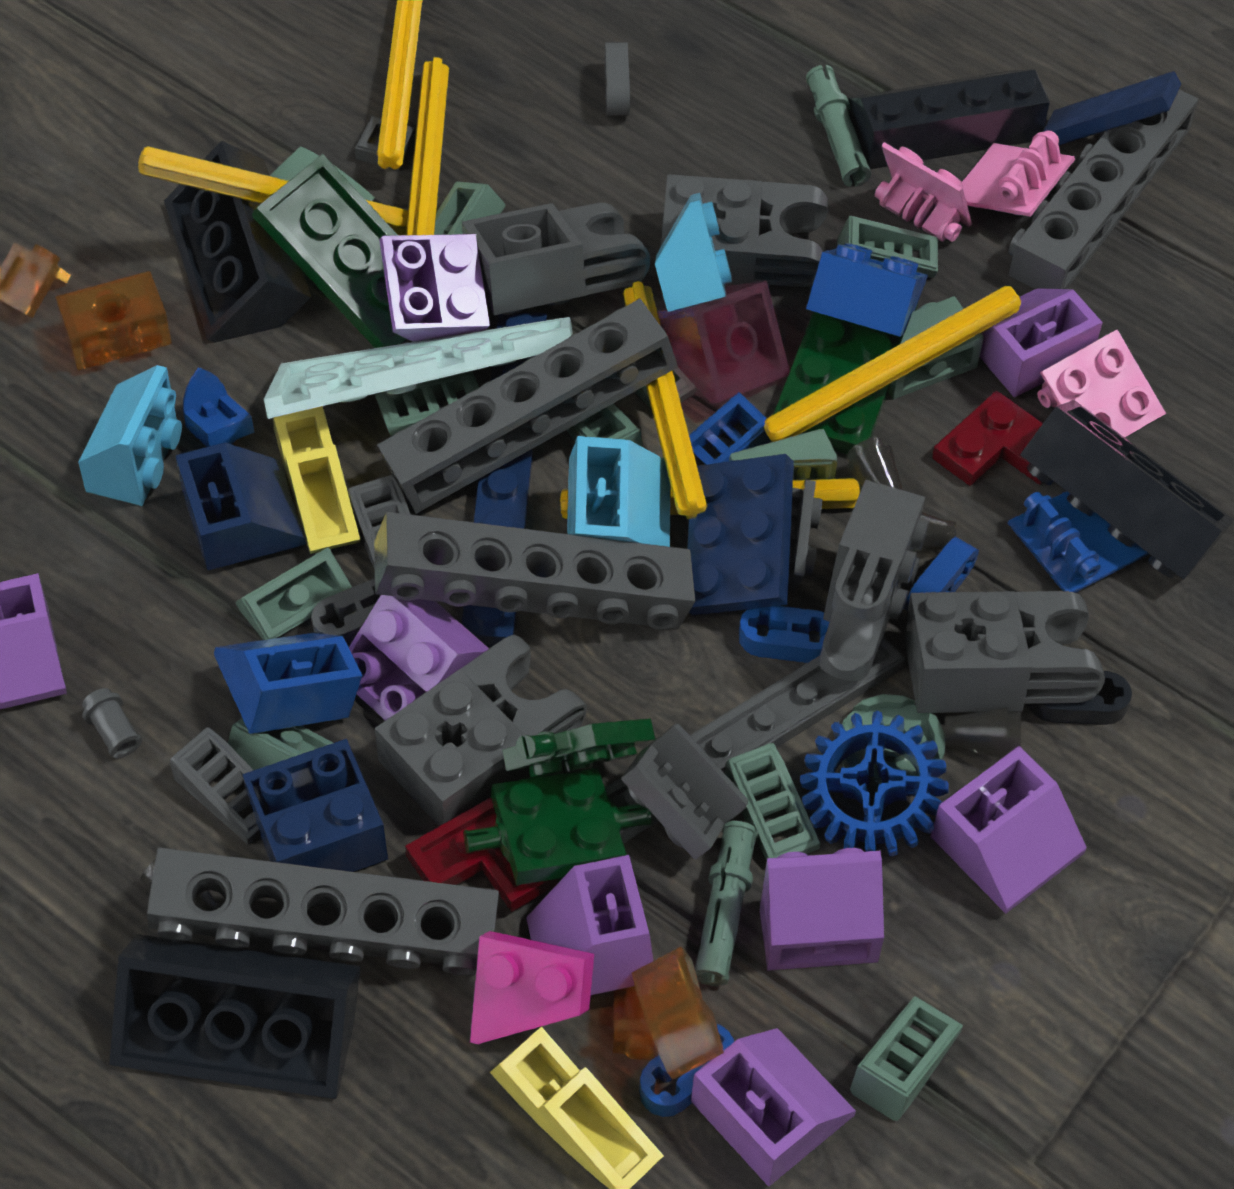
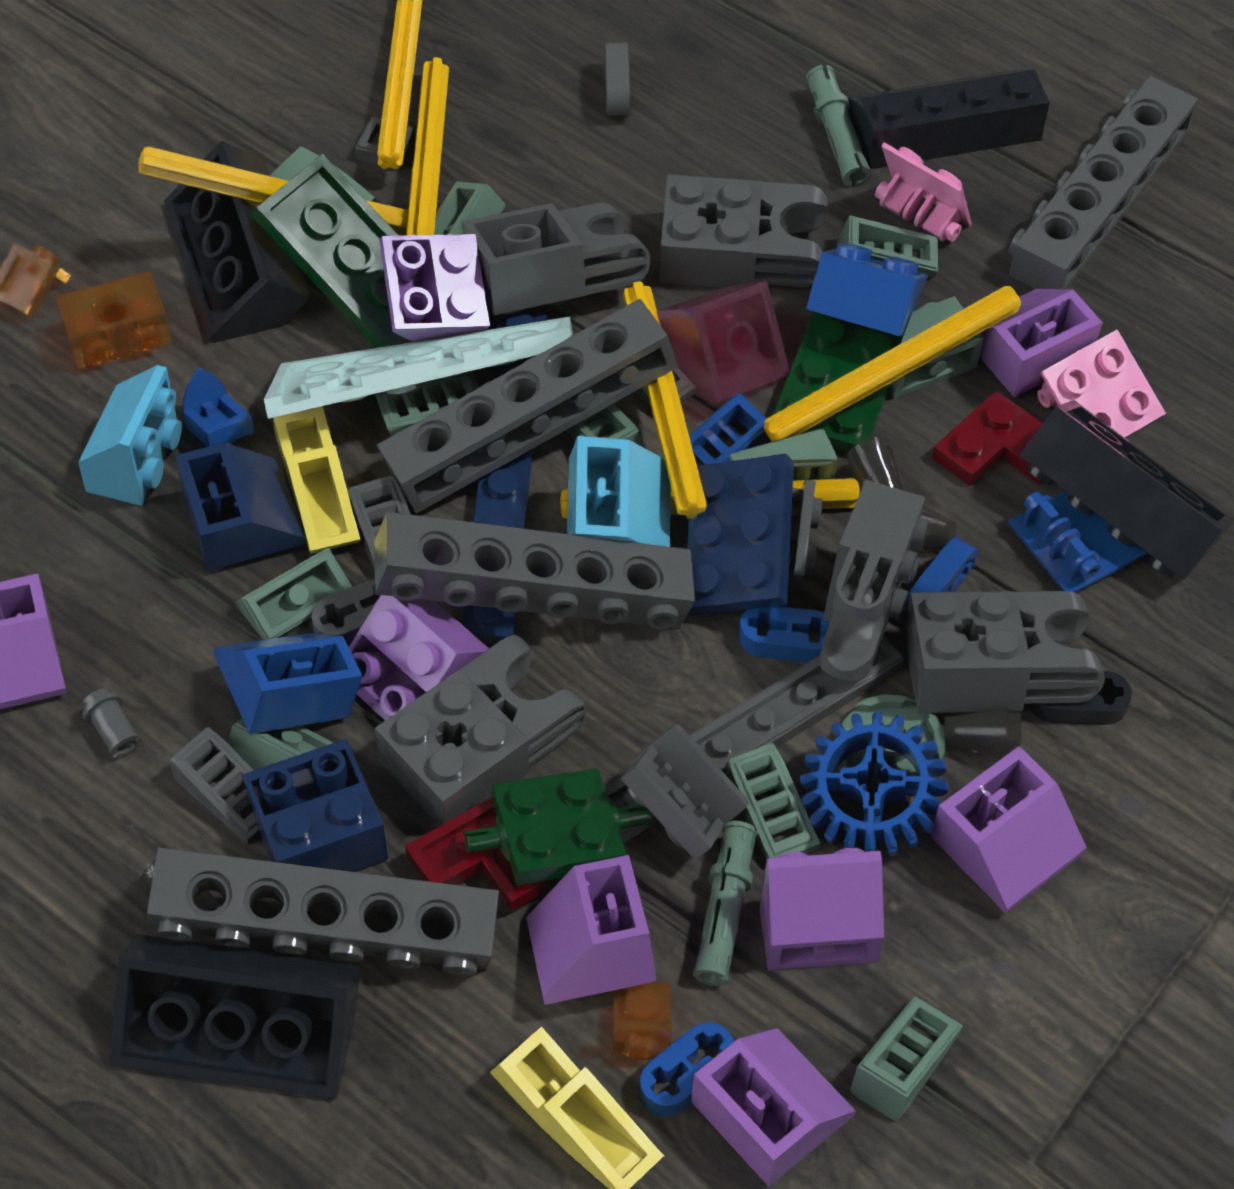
dark pink wing [470,931,594,1044] -> none
dark green plate [502,718,656,778] -> none
clear orange slope [632,946,724,1079] -> none
medium azure slope [655,193,732,312] -> none
bright pink hinge [962,130,1075,217] -> none
dark blue tile [1043,71,1181,145] -> none

